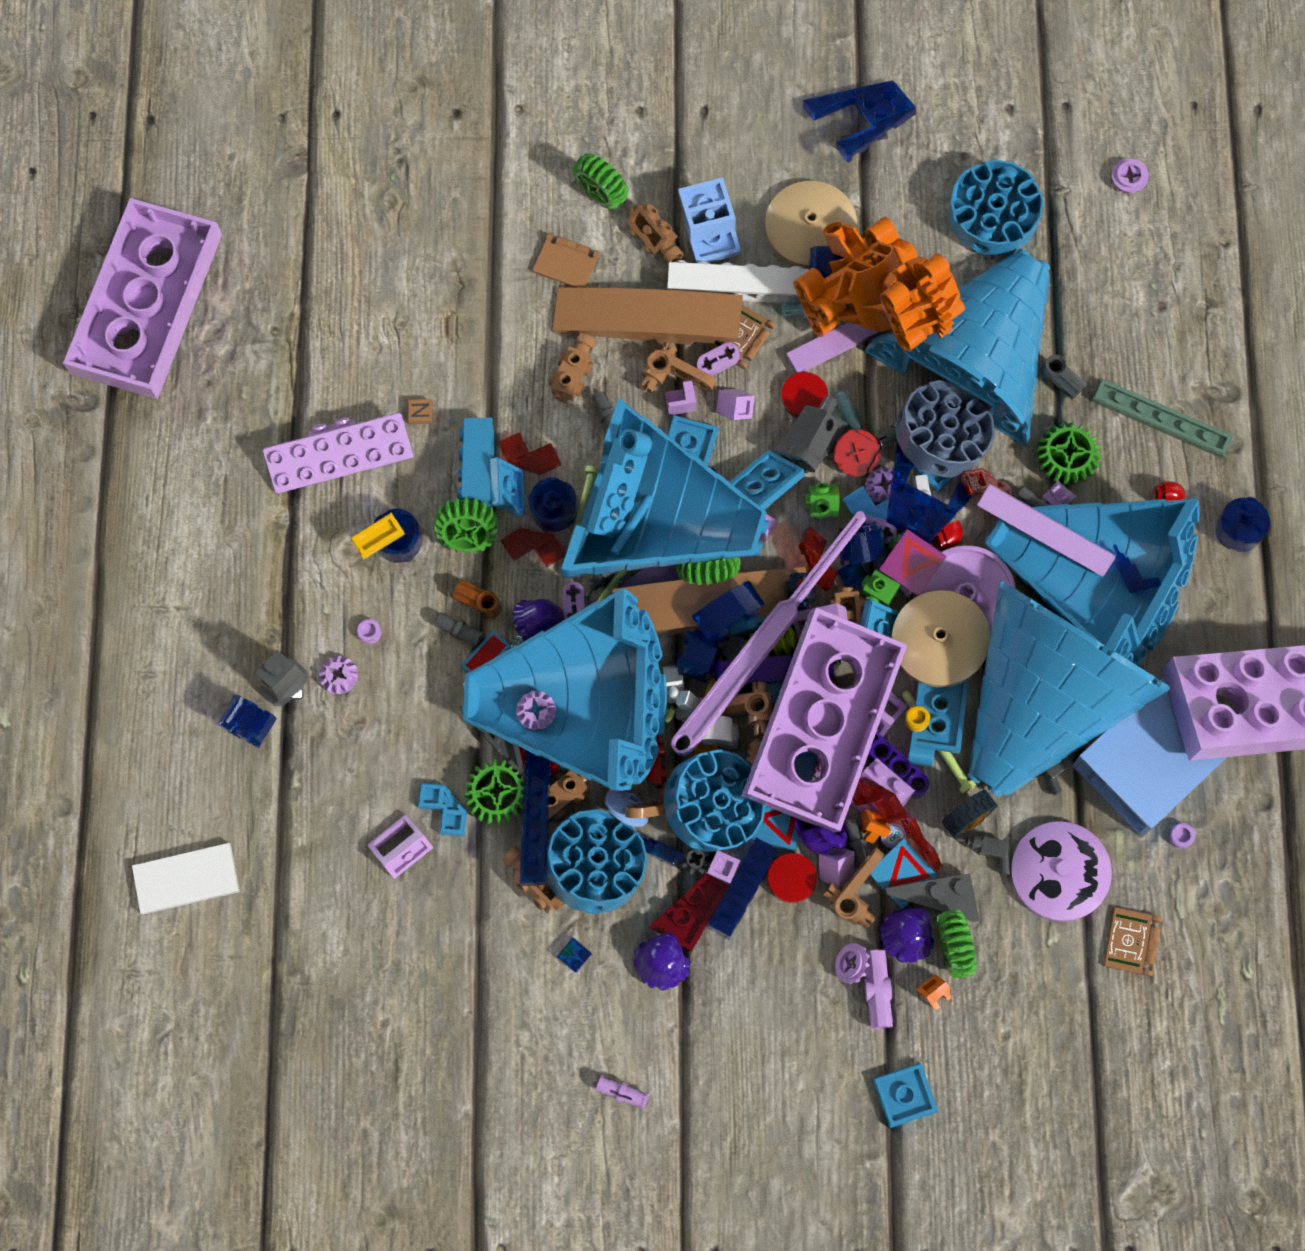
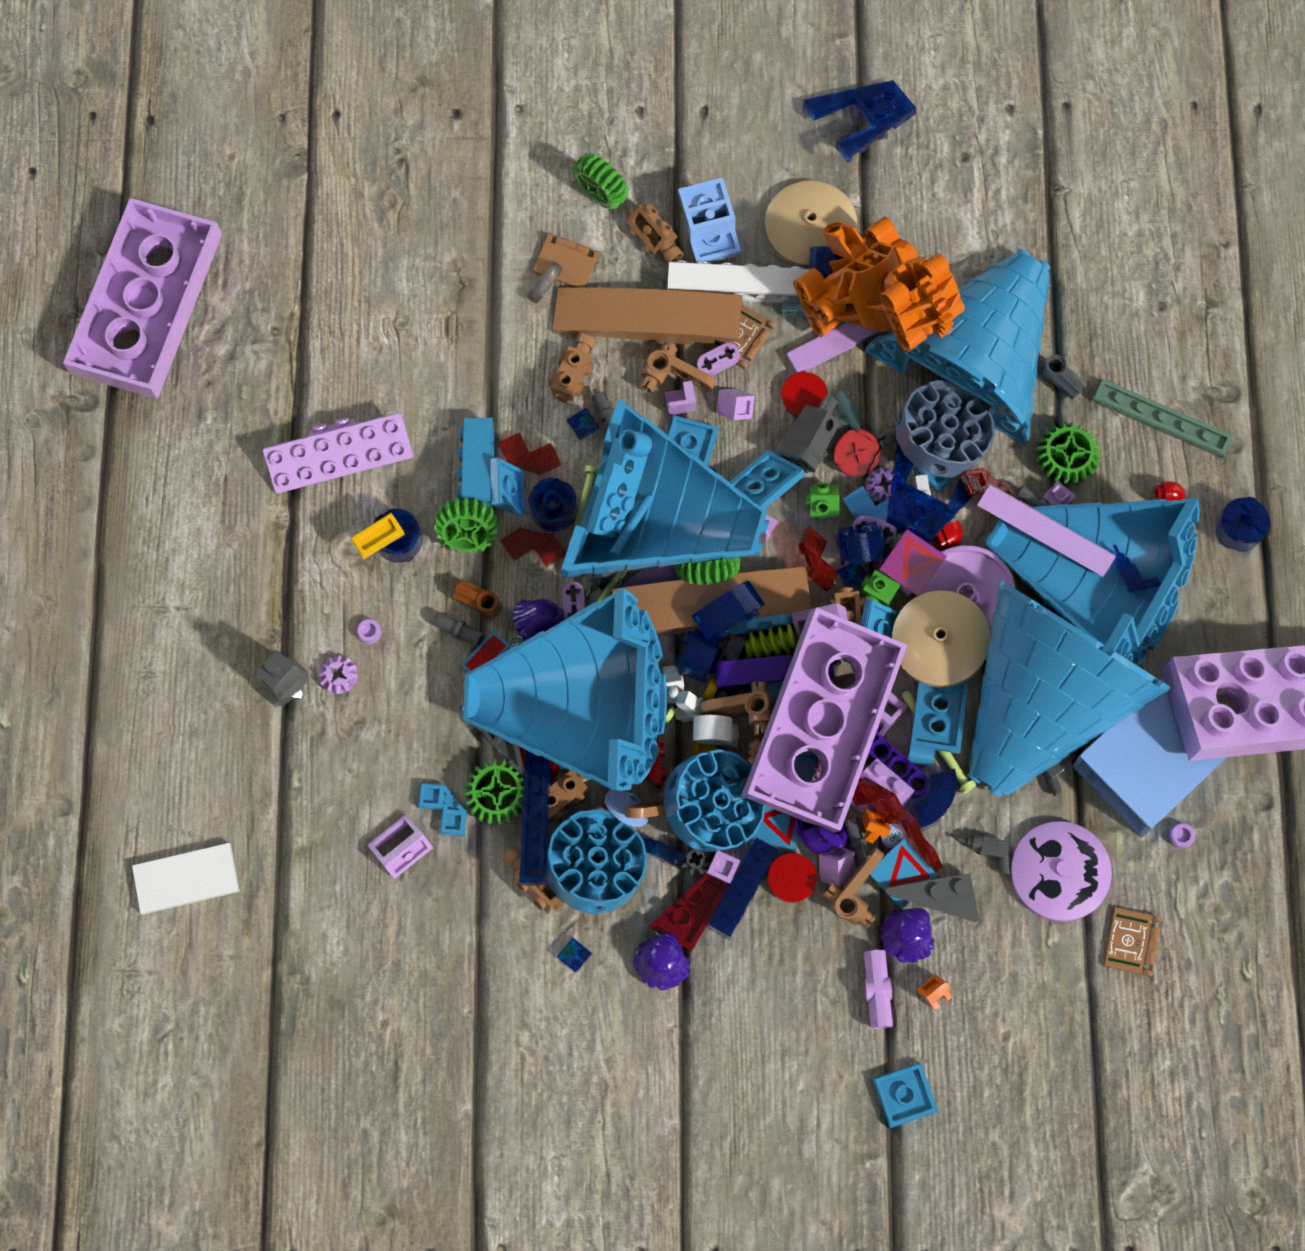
clear blue brick [217,695,277,748] -> none
medium nougat tile [408,399,433,425] -> none
lavender gear [516,690,556,730] -> none
lavender pin [596,1076,649,1110] -> none
lavender piece [671,511,866,756] -> none
clear blue head [784,573,816,610] -> none
lavender gear [835,943,870,984] -> none
yellow tile [905,706,930,732] -> none
bright green gear [936,910,977,979] -> none
black wheel [942,789,998,839] -> none
dark azure brick [948,159,1044,256] -> none
lavender gear [1111,159,1149,194] -> none
none -> clear smoke axle [527,261,562,303]
none -> clear blue tile [566,408,599,441]
none -> clear blue brick [911,769,957,833]

